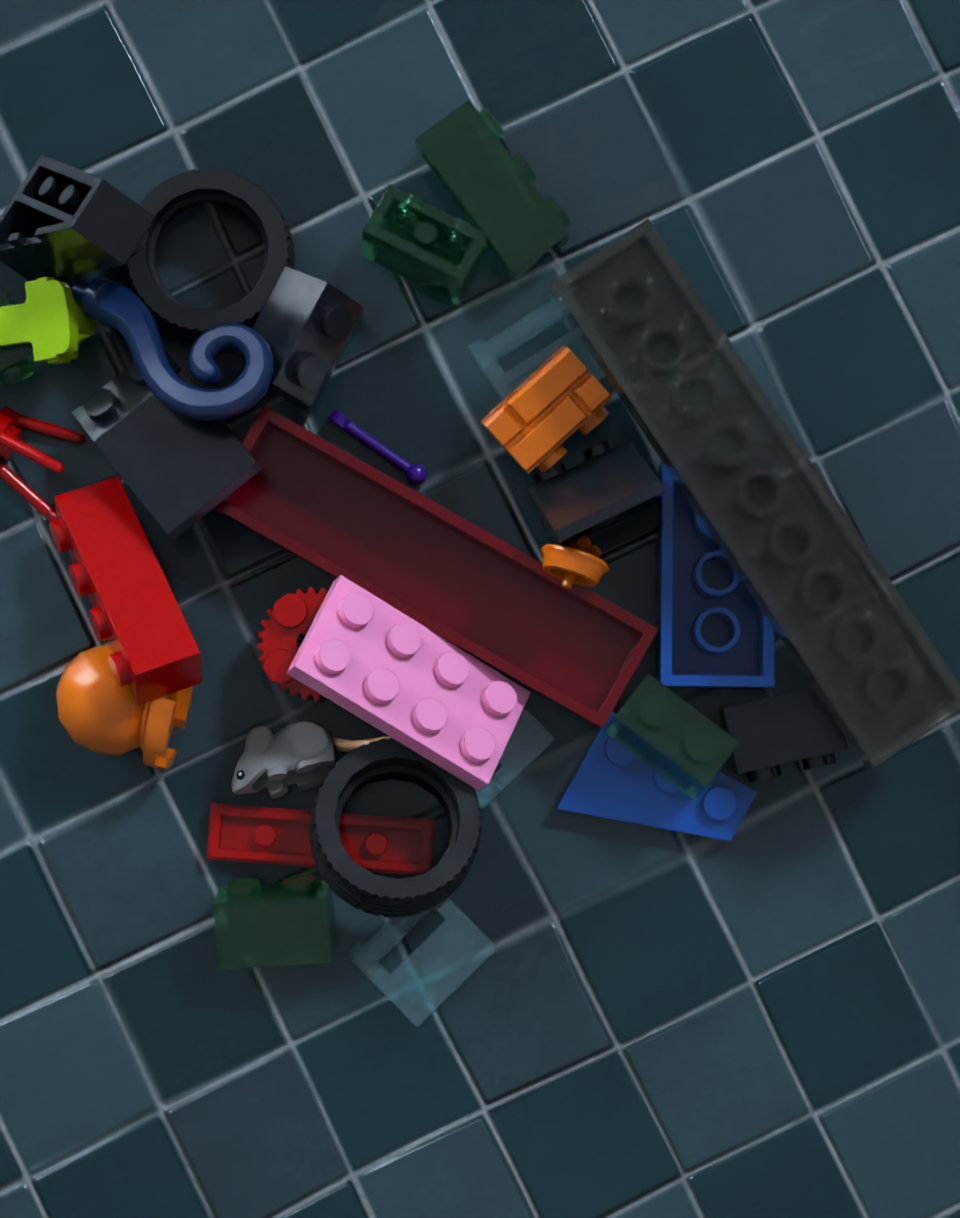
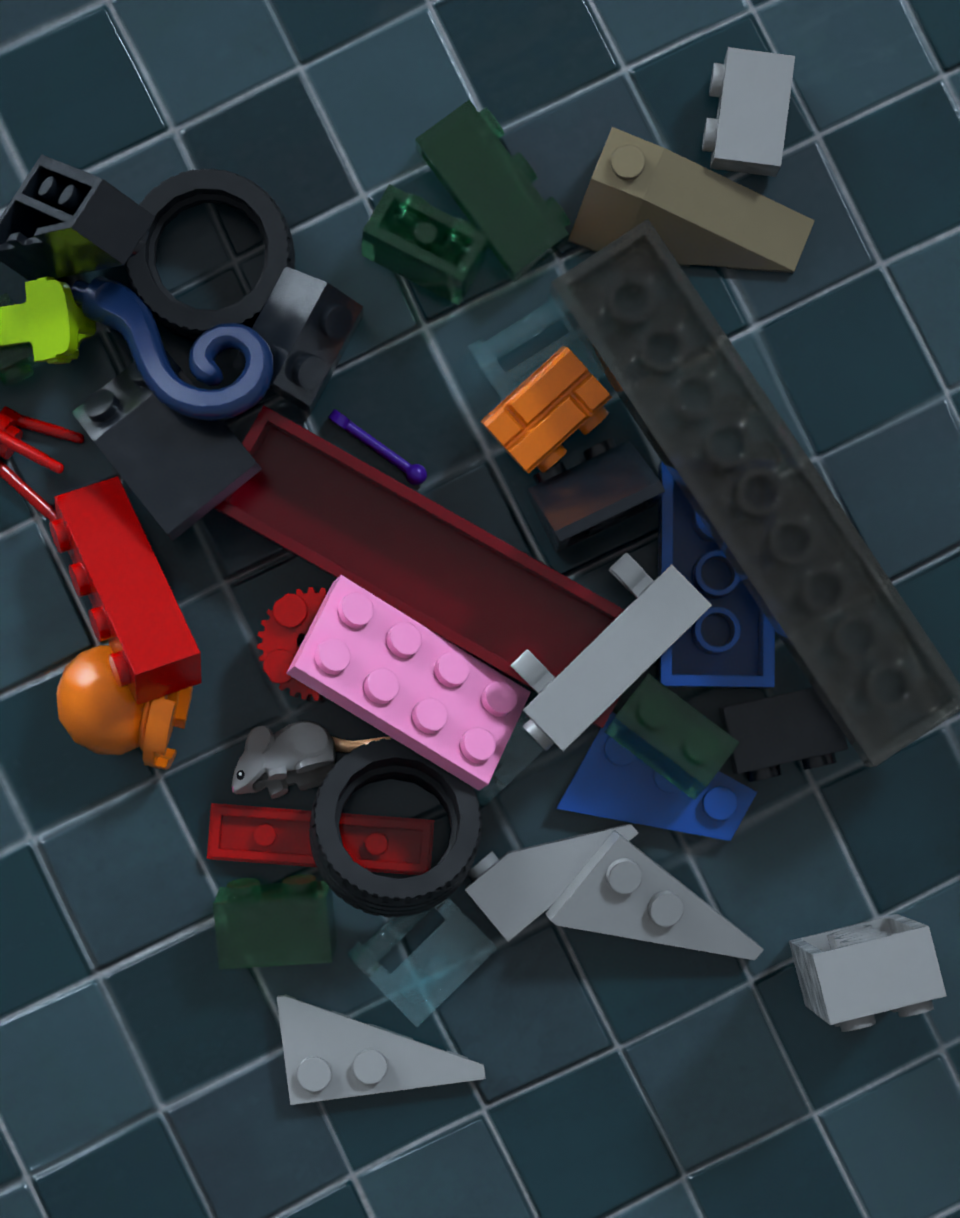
orange hat [541,536,609,589] -> none
none -> light grey wing [277,994,486,1105]
none -> light grey slope [465,823,639,942]
none -> light grey brick [511,552,712,752]
none -> light grey wing [545,830,764,960]
none -> dark tan wedge [568,127,815,273]
none -> light grey brick [702,47,795,177]
none -> light grey brick [789,914,947,1032]

